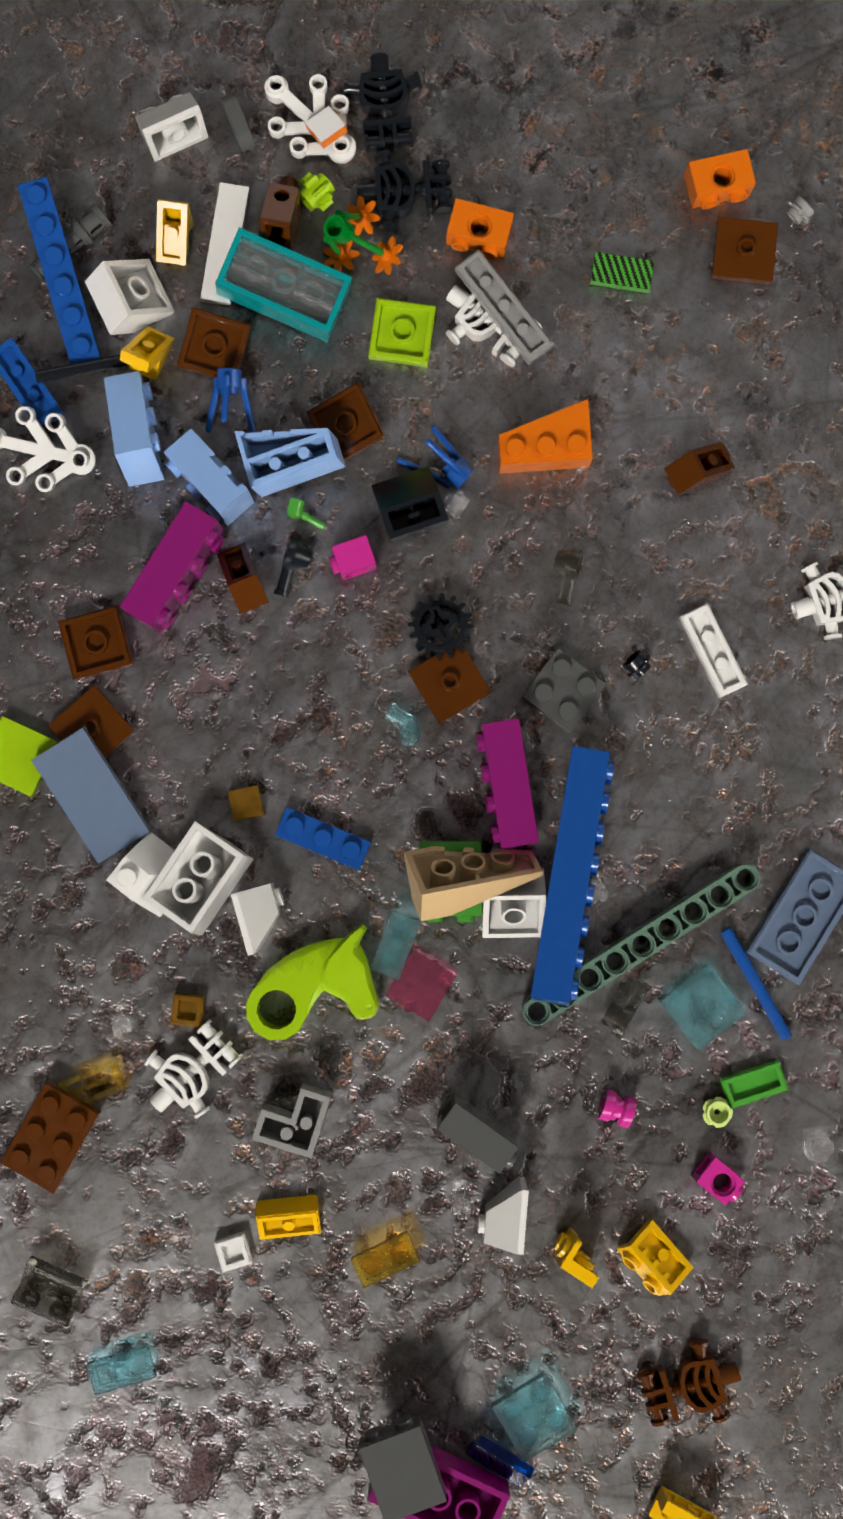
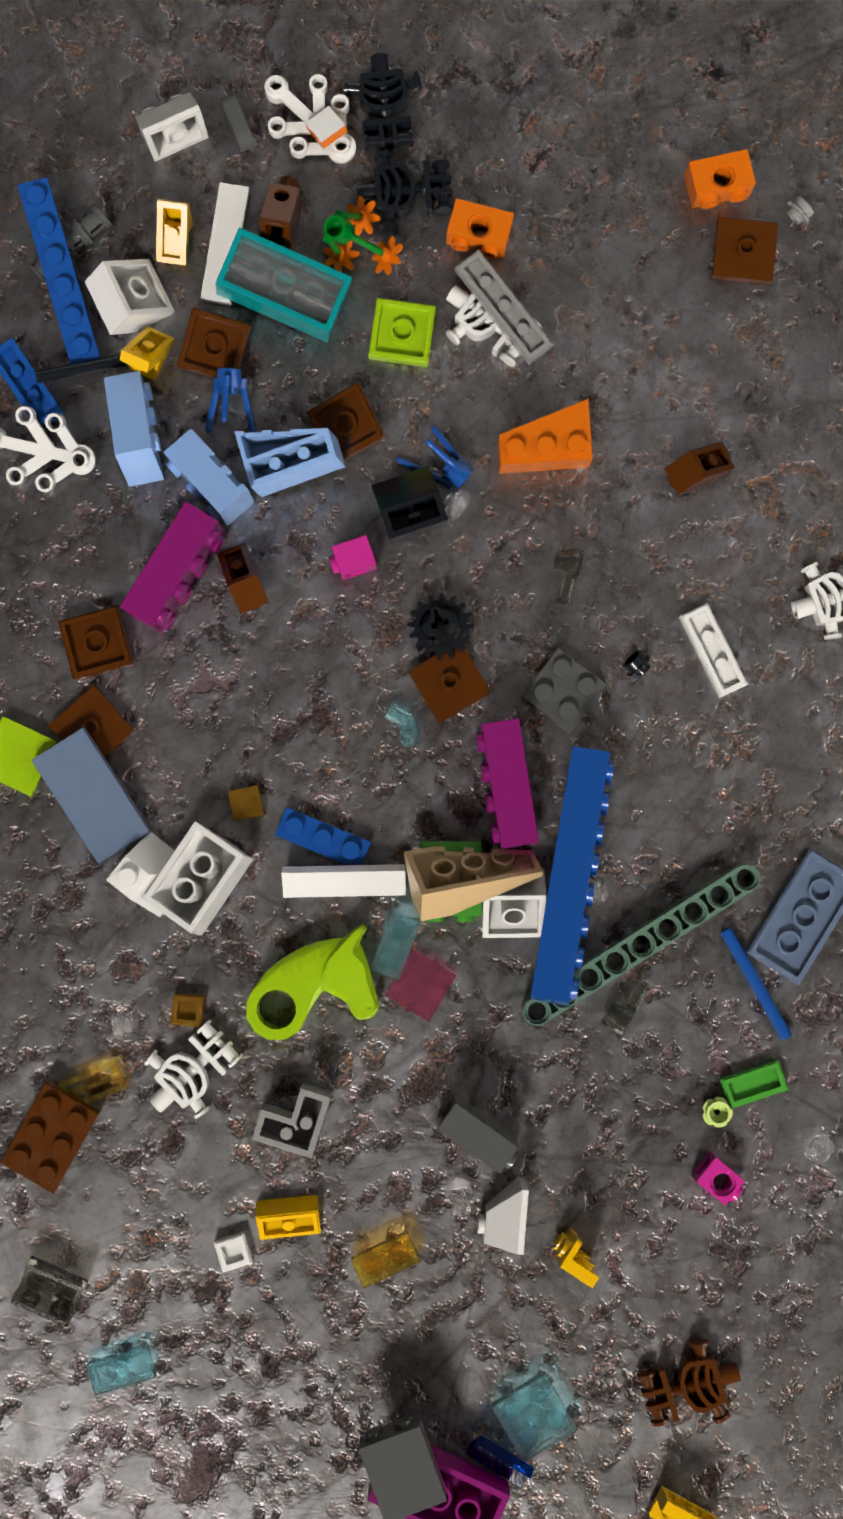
white slope [231,883,284,956] -> none
black bar [274,539,312,597] -> none
bright green hand [287,498,326,530] -> none
lime gear [299,172,335,212] -> none
tile [590,252,654,294] -> none
dark pink wheel [598,1089,637,1129] -> none
yellow bracket [617,1220,694,1296] -> none
clear light blue plate [659,964,747,1051] -> none
none -> white tile [281,864,406,898]

